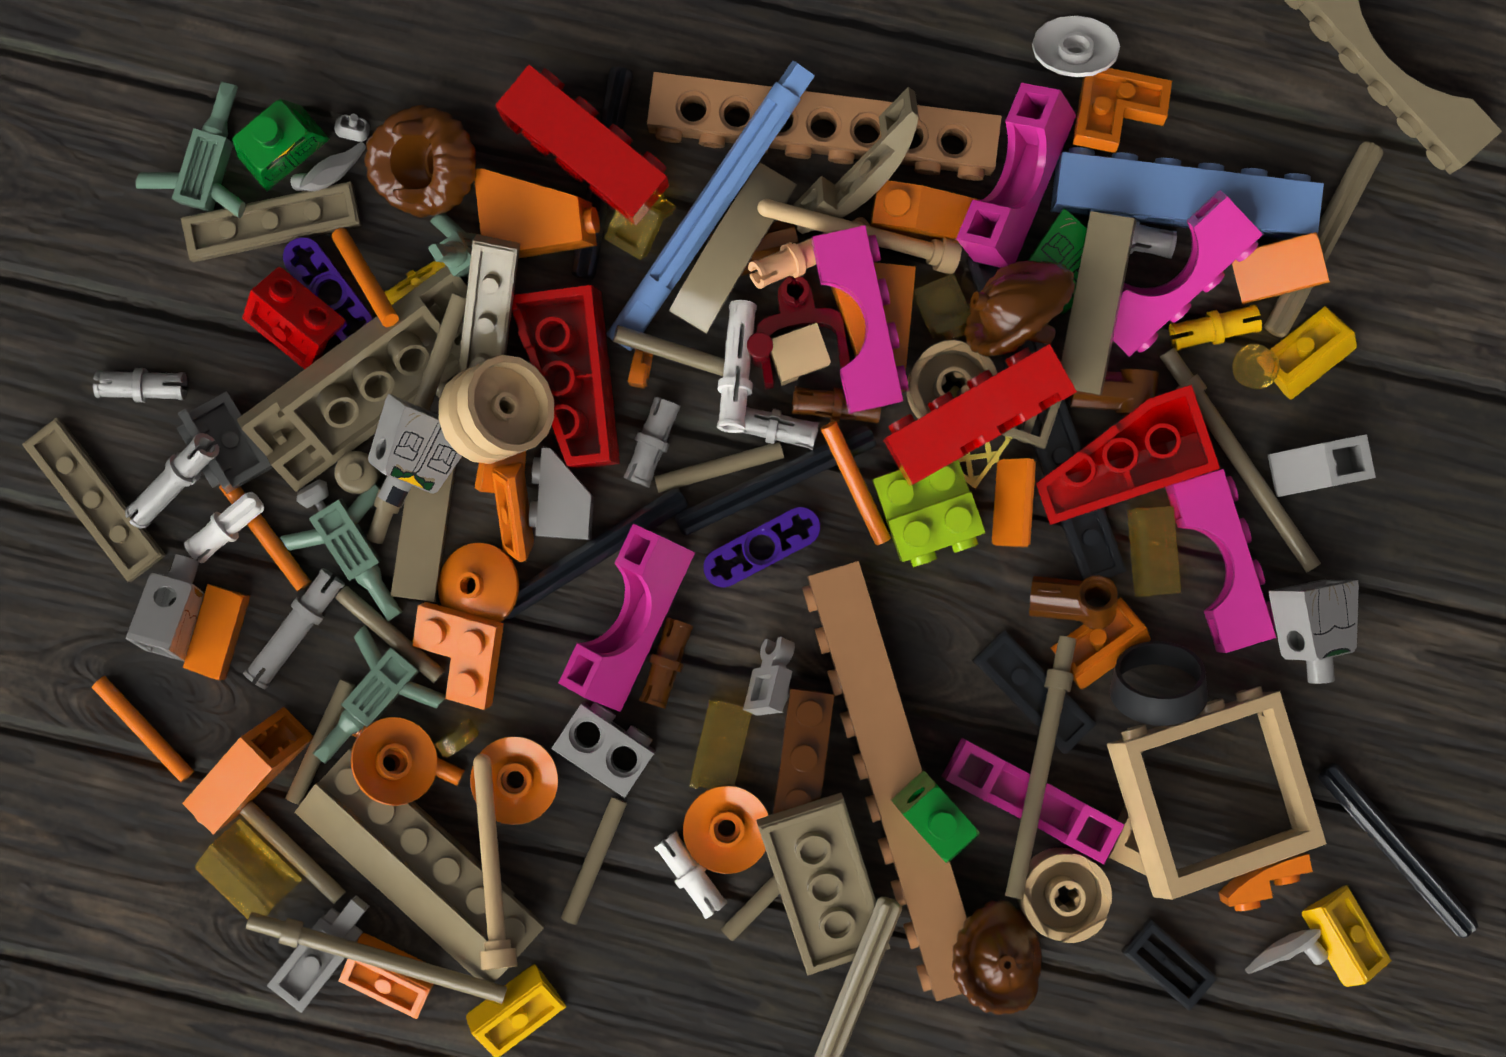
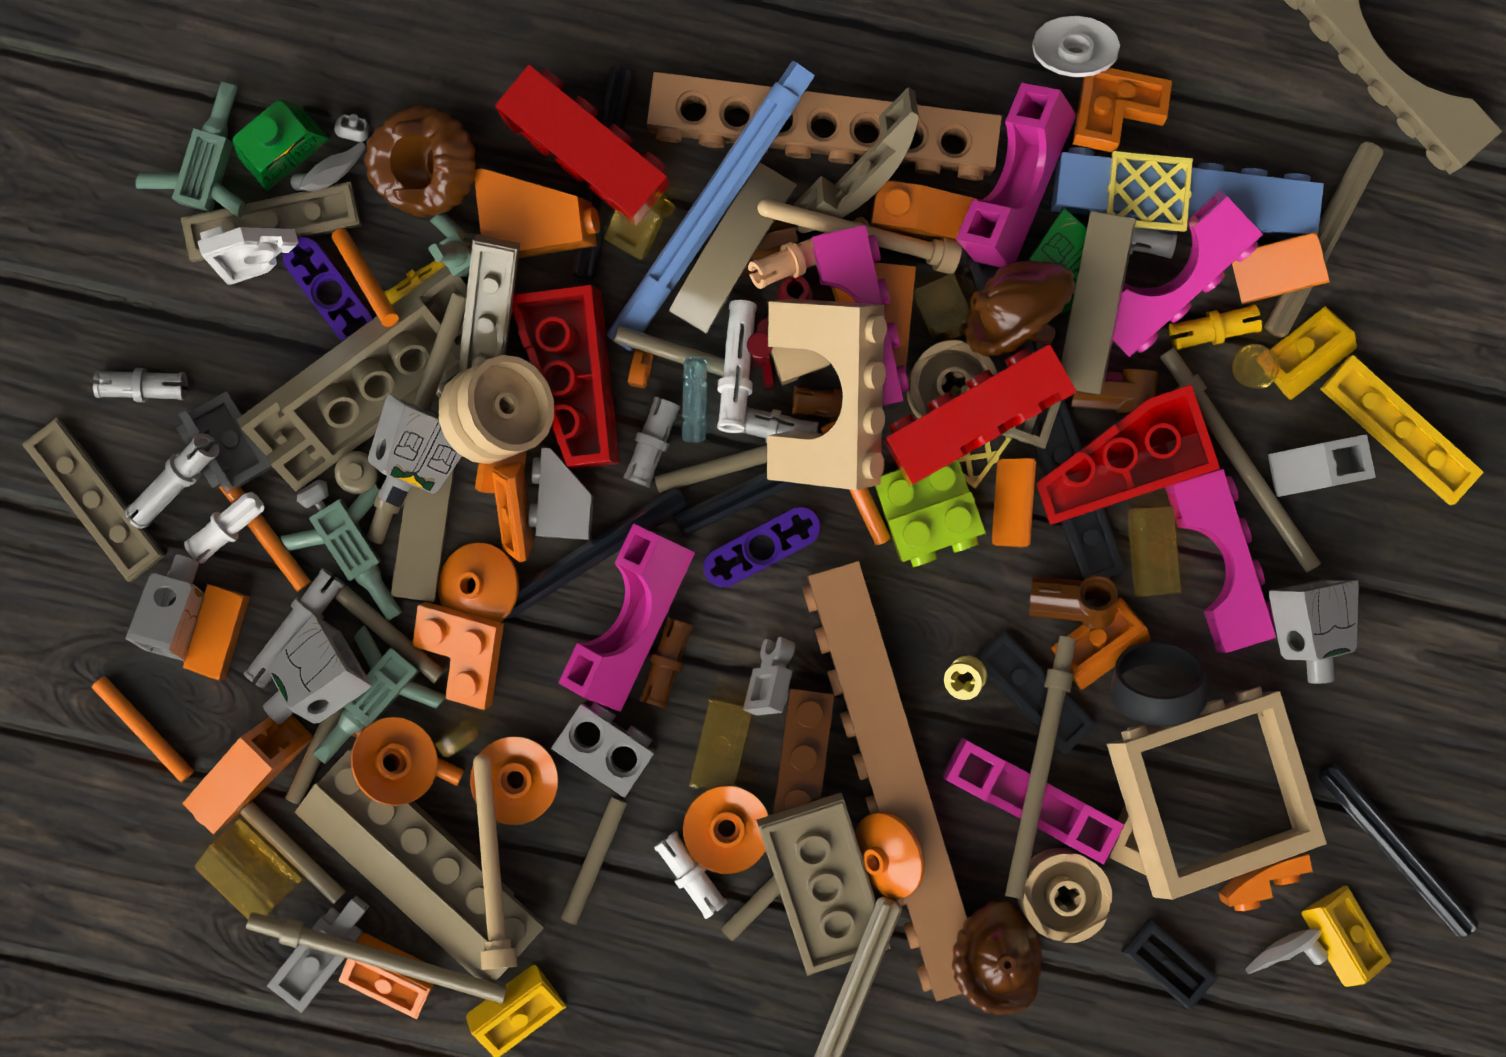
red bracket [242,267,345,370] -> none
green torso [891,770,980,863] -> none
none -> white plate [198,226,298,285]
none -> light grey torso [263,615,372,724]
none -> clear light blue axle [682,357,707,443]
none -> tan arch [767,299,887,490]
none -> orange dish [855,812,925,899]
none -> light yellow bush [944,655,987,700]
none -> light yellow window [1107,151,1193,232]
none -> yellow plate [1320,355,1484,505]

